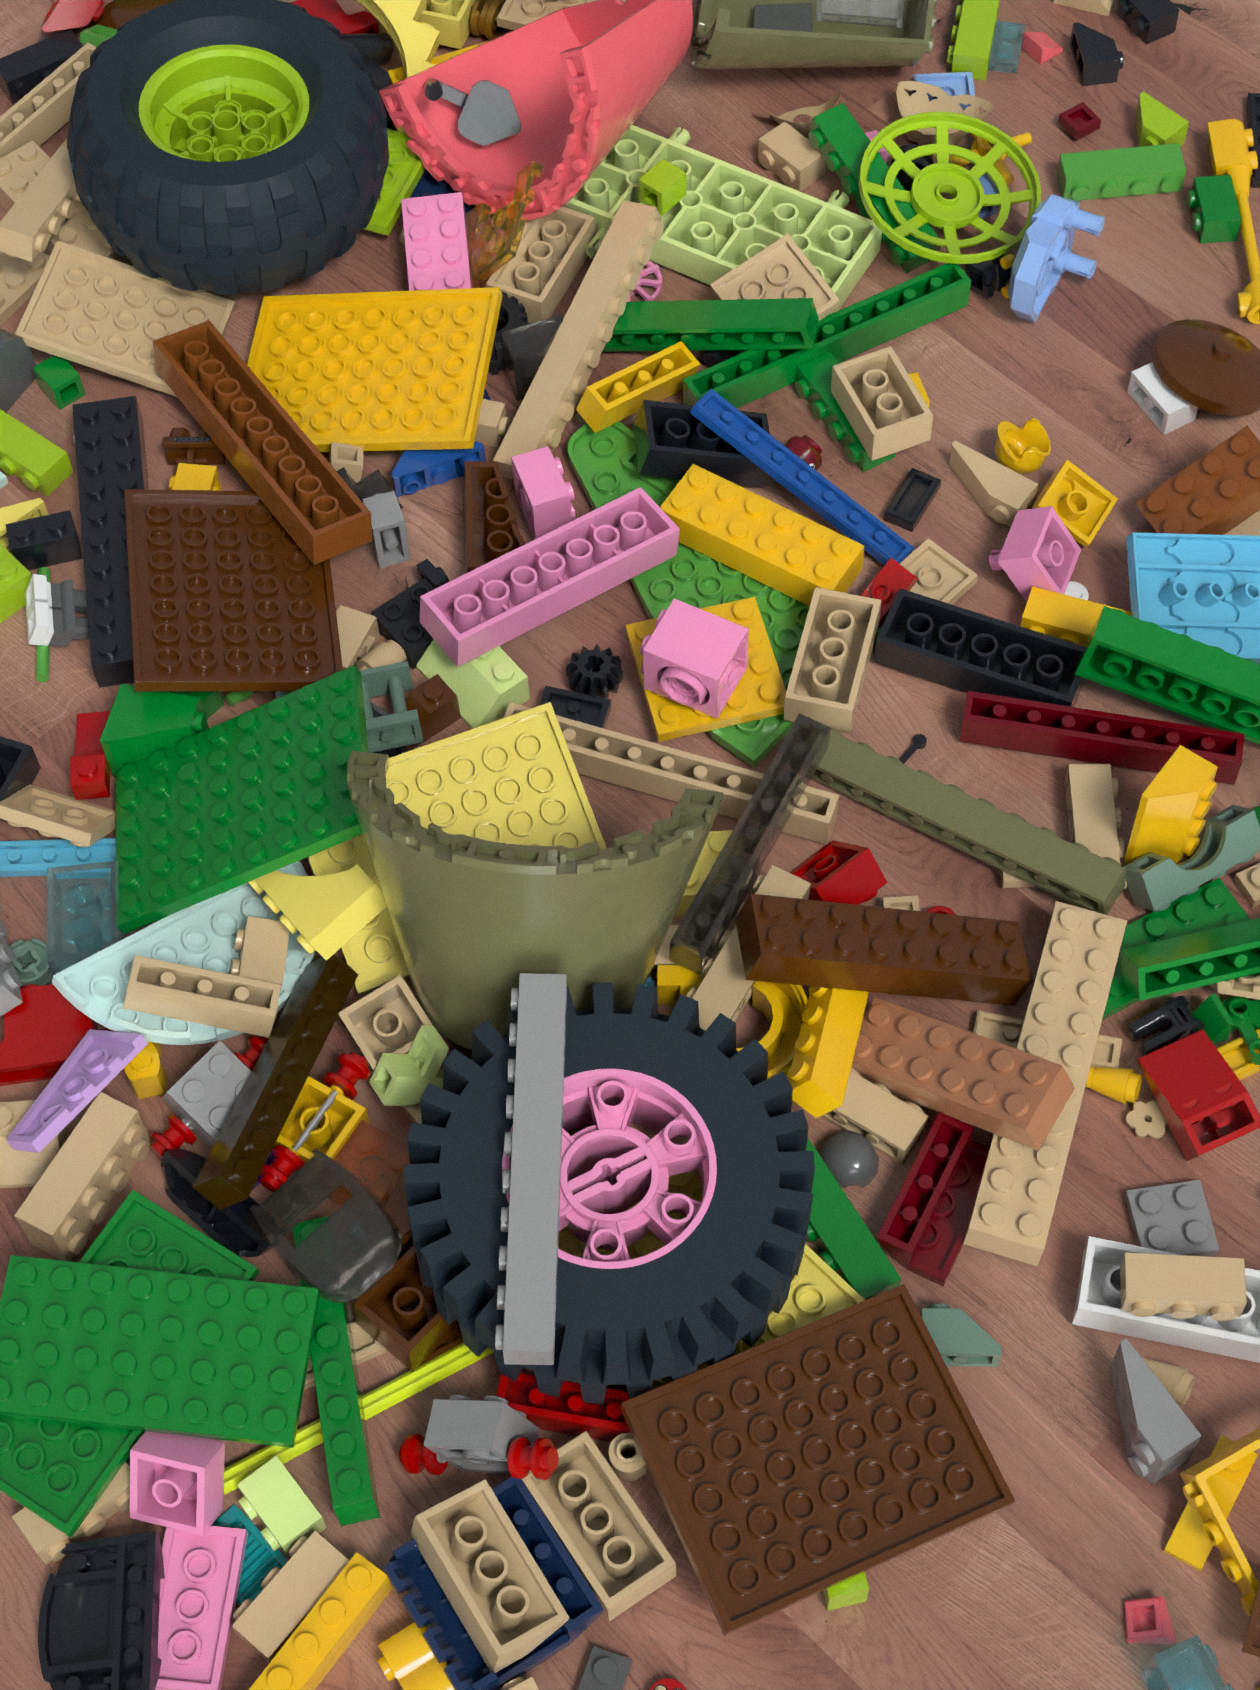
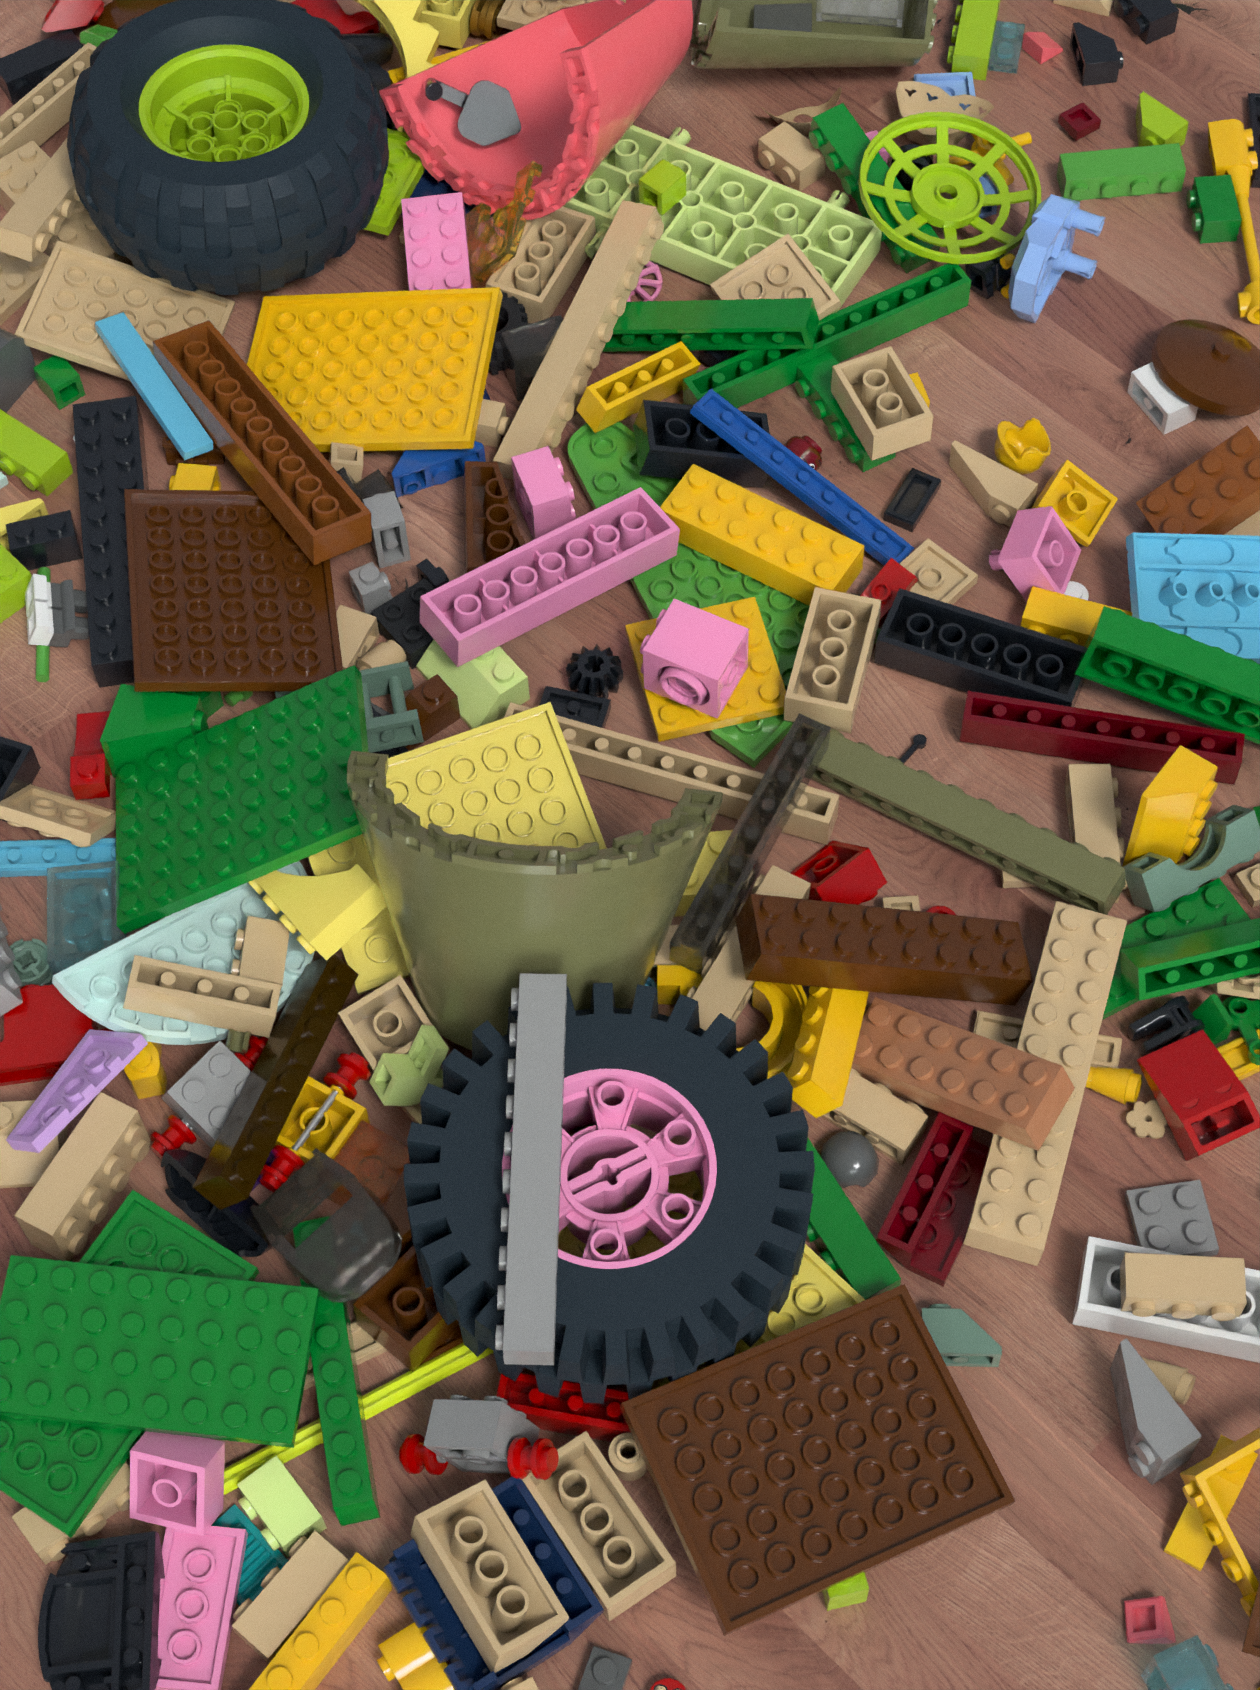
none -> medium azure tile [95,312,213,461]
none -> olive hand [226,1029,251,1053]
none -> light grey brick [348,561,393,615]

